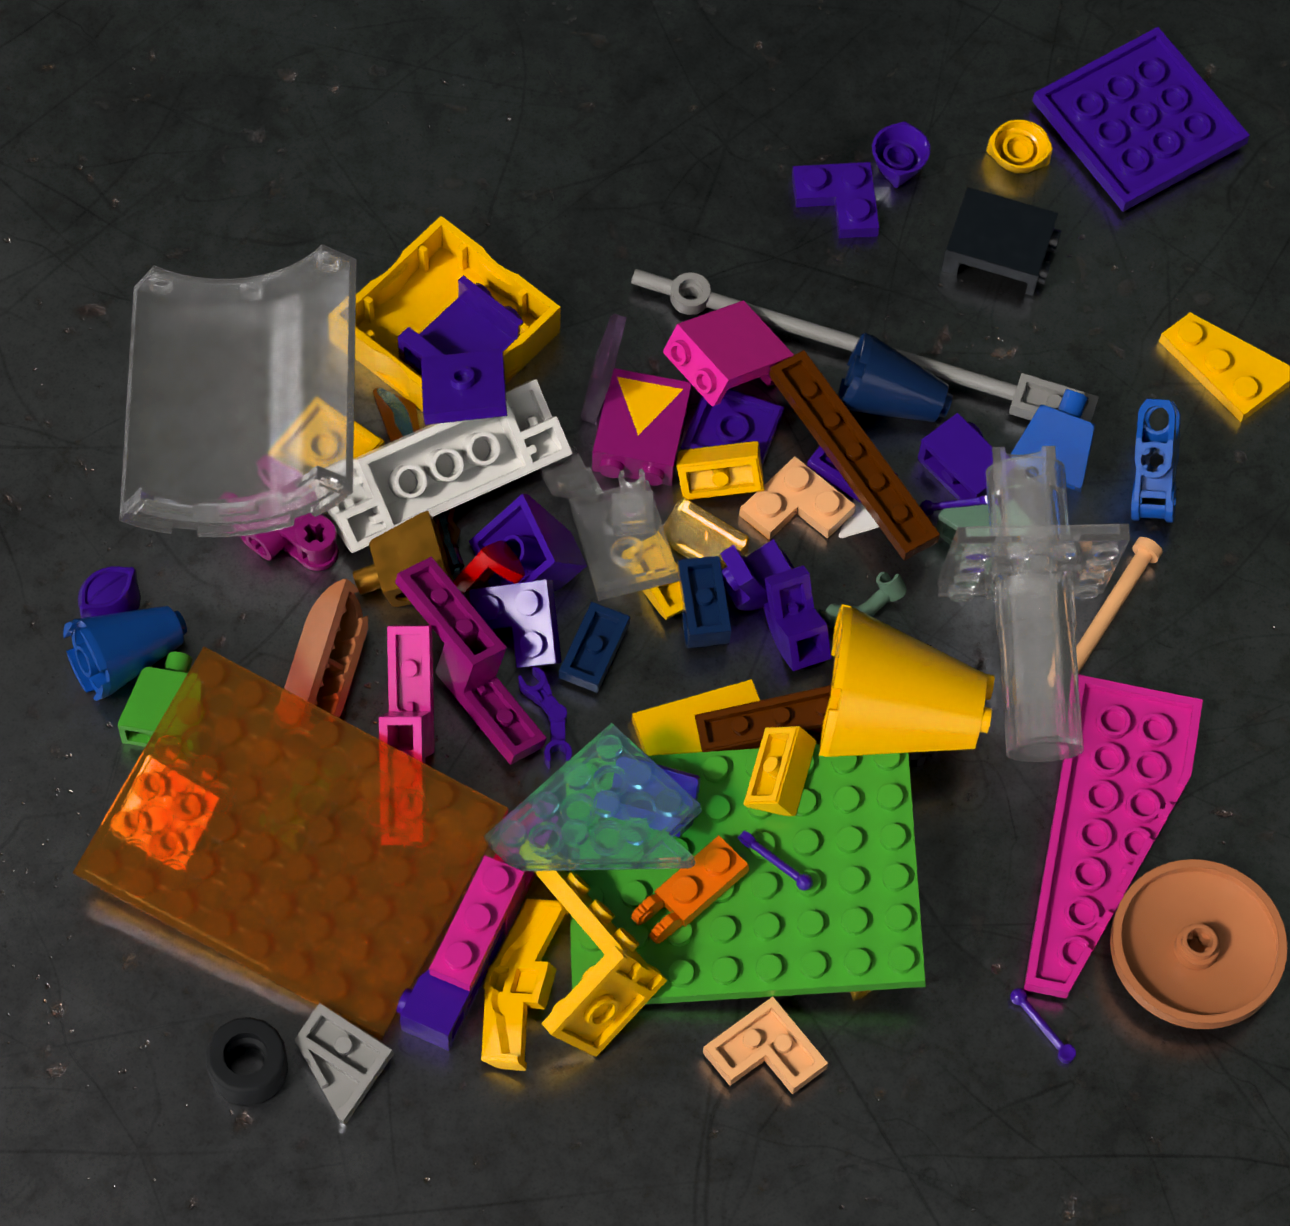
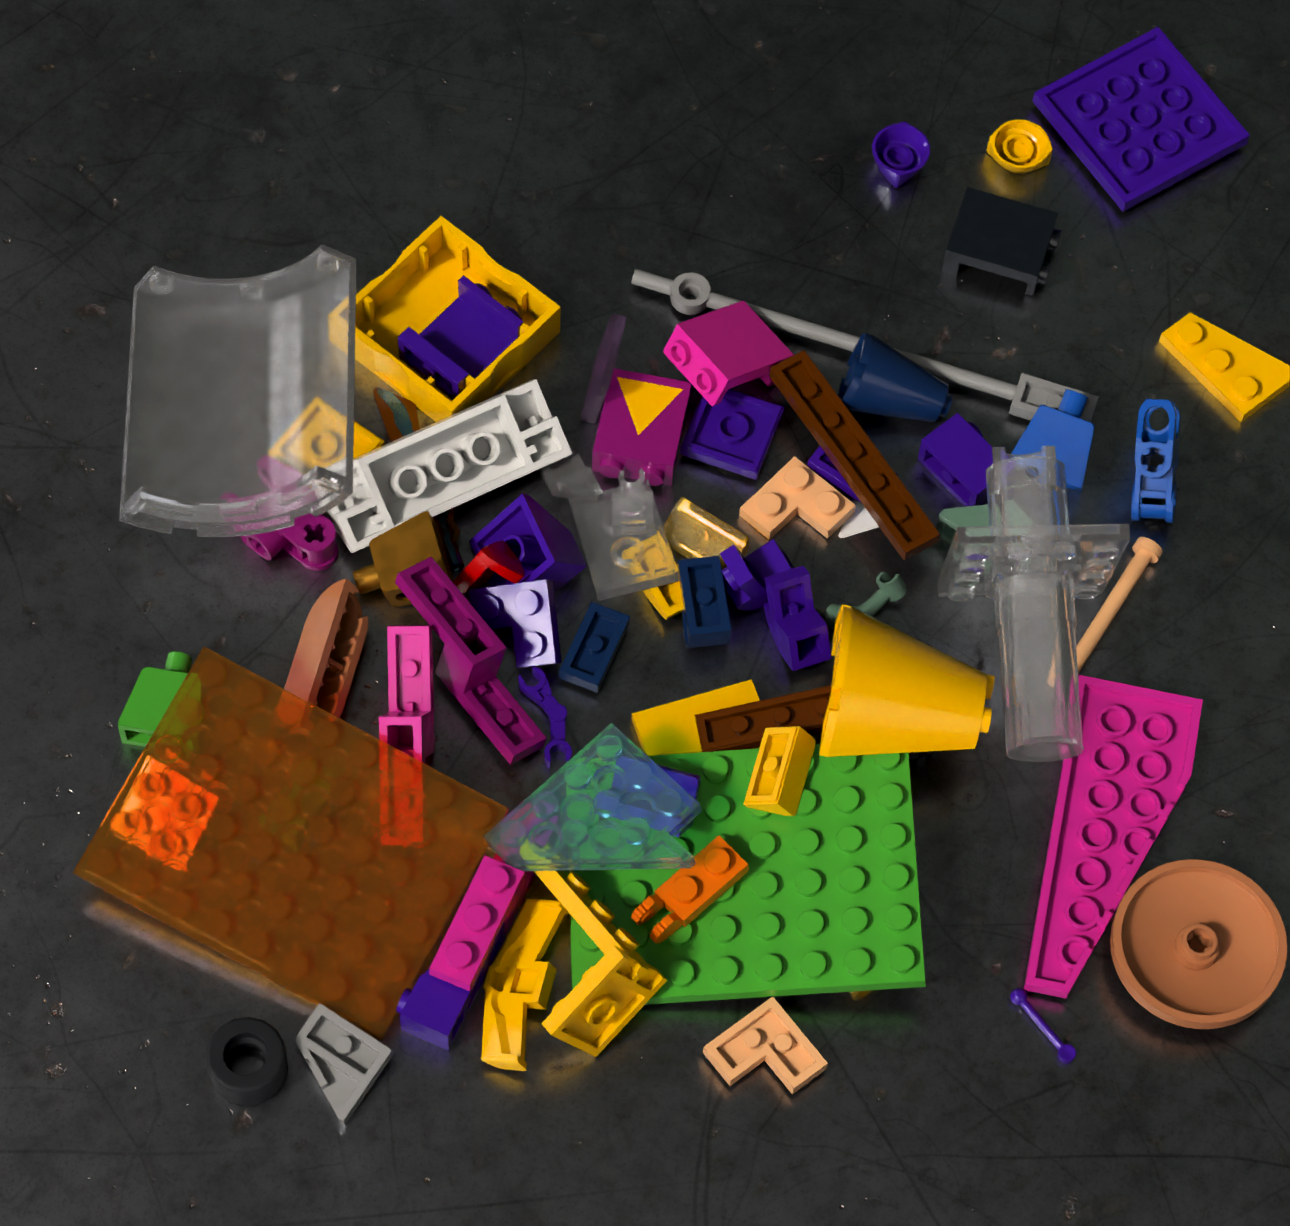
blue cone [63,606,187,701] -> none
dark purple hat [78,566,141,618] -> none
dark purple plate [421,349,507,425] -> none
yellow slope [676,441,764,501] -> none
dark purple hinge [738,830,813,891] -> none
dark purple plate [792,162,879,238] -> none
dark purple hinge [919,495,997,516] -> none

